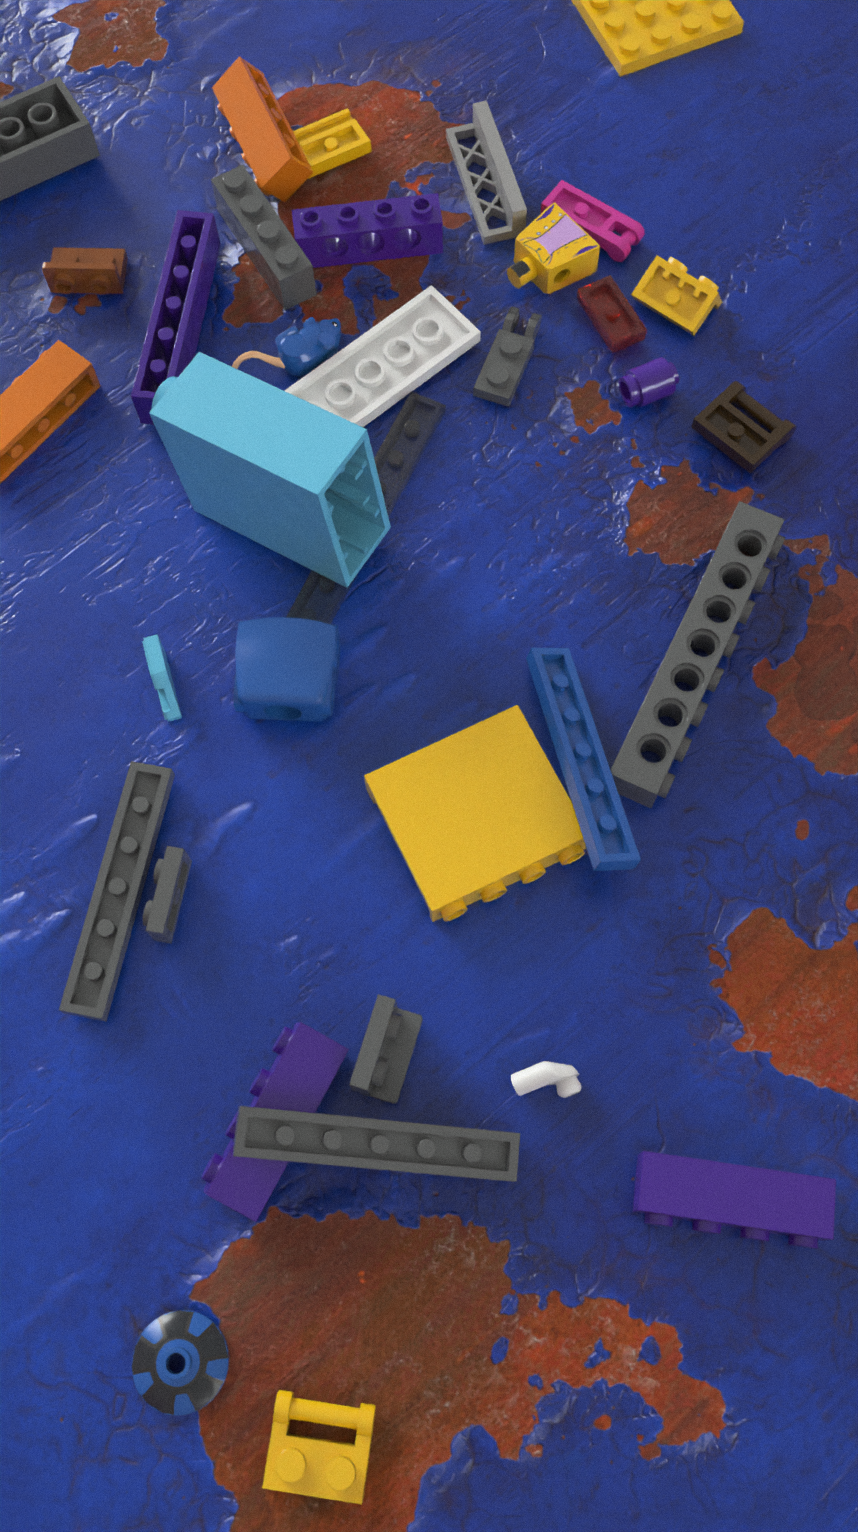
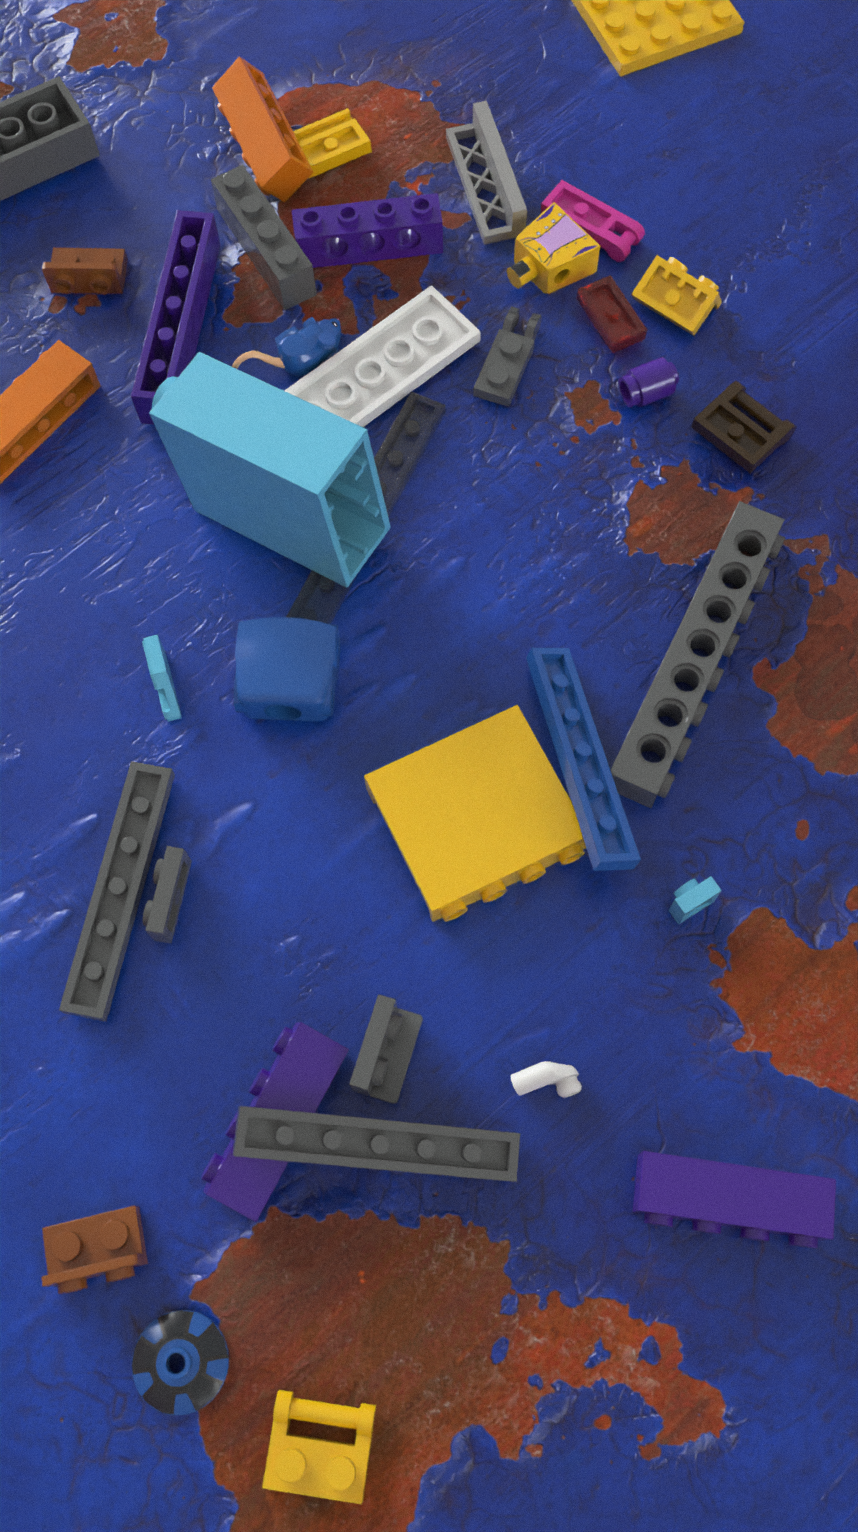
none -> dark orange bracket [41,1205,148,1294]
none -> medium azure plate [668,876,722,925]

